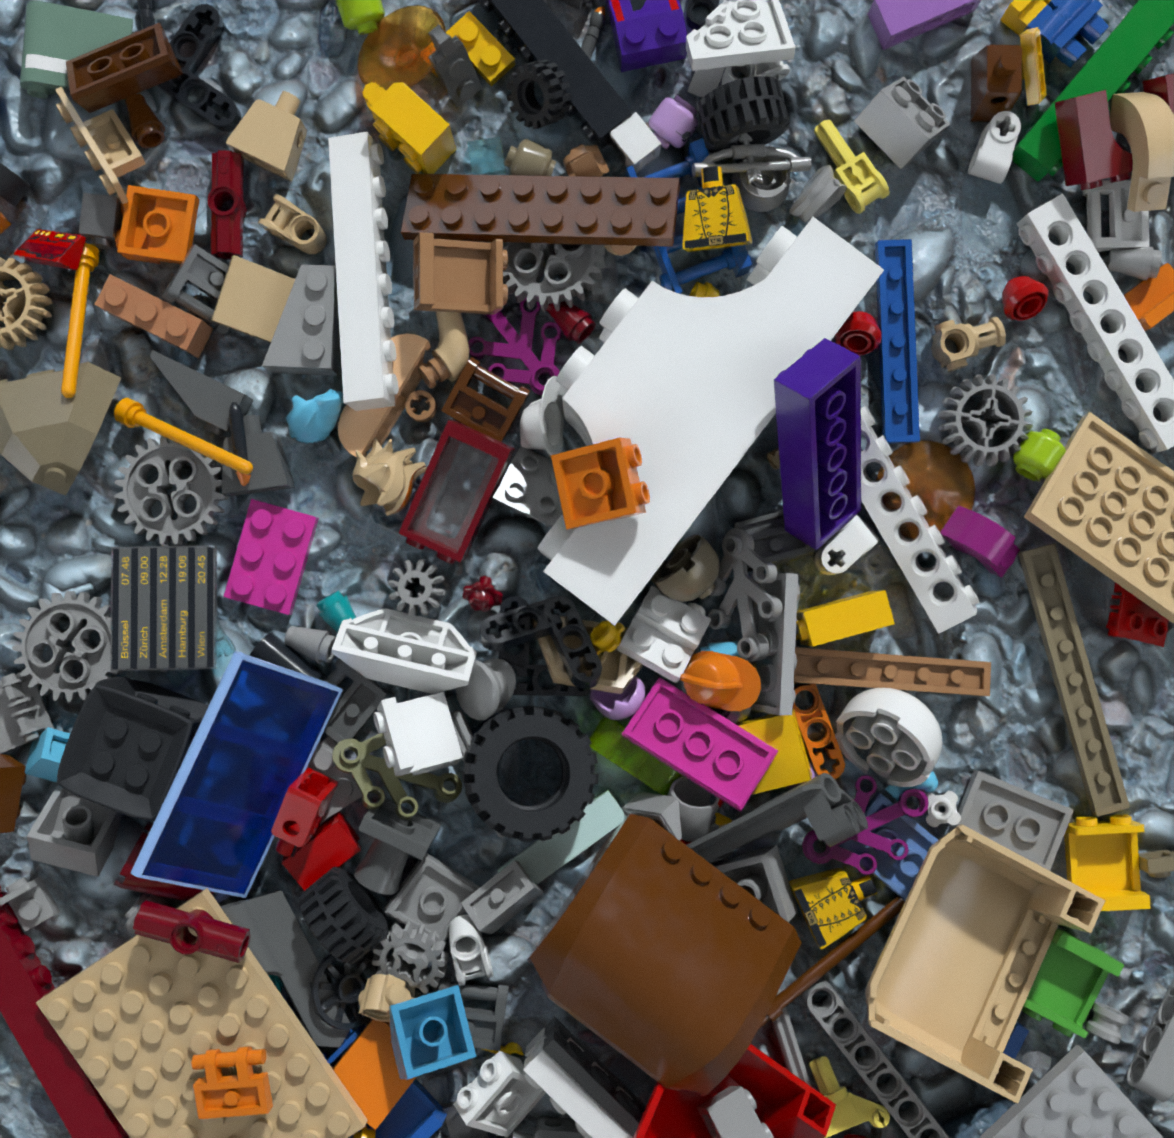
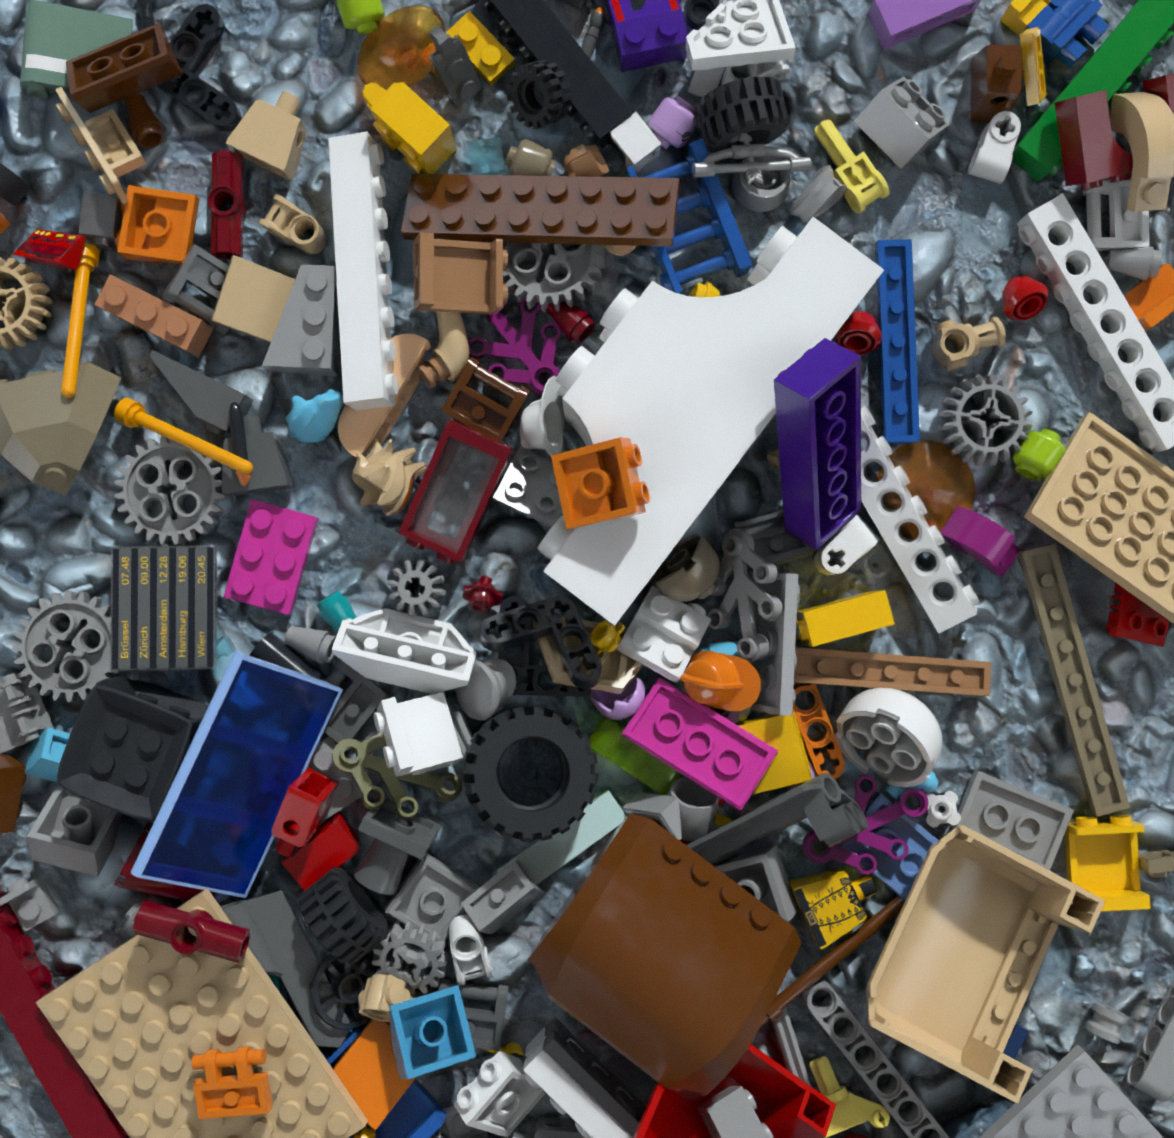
medium nougat bush [405,390,437,423] -> none
yellow torso [682,166,752,252] -> none
bright green panel [1022,927,1124,1039] -> none

